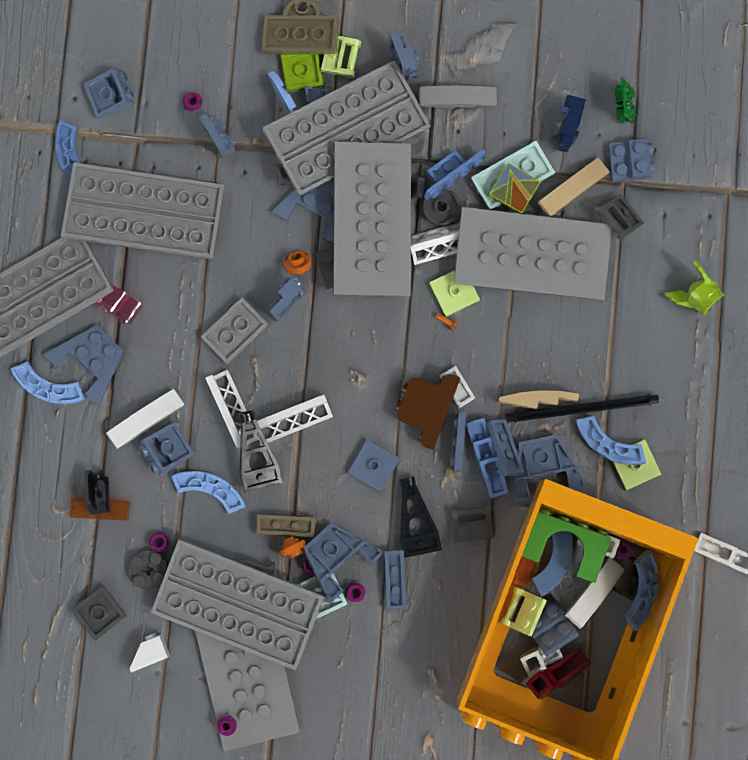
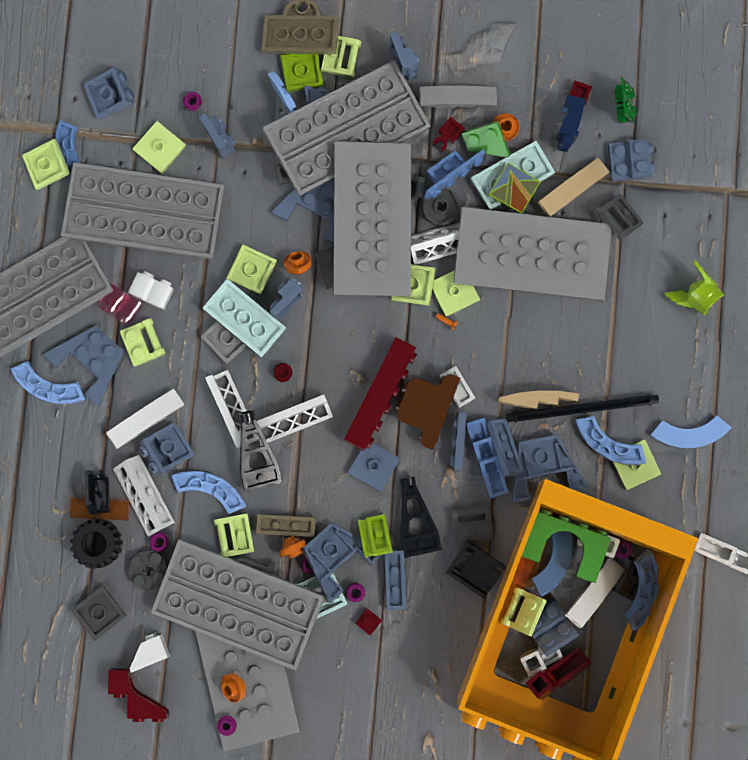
none -> yellowish green plate [22,139,70,190]
none -> black tyre [70,519,123,569]
none -> dark red arch [108,668,169,722]
none -> white fence [113,455,175,537]
none -> yellowish green plate [120,318,166,367]
none -> white brick [128,271,174,310]
none -> yellowish green plate [133,121,186,174]
none -> light aqua plate [203,279,287,357]
none -> yellowish green plate [213,513,255,557]
none -> orange plate [221,673,246,703]
none -> yellowish green plate [226,244,277,295]
none -> dark red plate [273,363,293,382]
none -> dark red brick [343,337,417,452]
none -> dark red plate [355,608,382,635]
none -> lime plate [358,514,393,558]
none -> yellowish green plate [391,264,436,306]
none -> dark red plate [433,117,465,152]
none -> black container [446,540,506,599]
none -> bright green wing [462,121,510,157]
none -> orange plate [493,113,520,142]
none -> dark red plate [569,80,592,106]
none -> light blue tile [650,415,732,448]

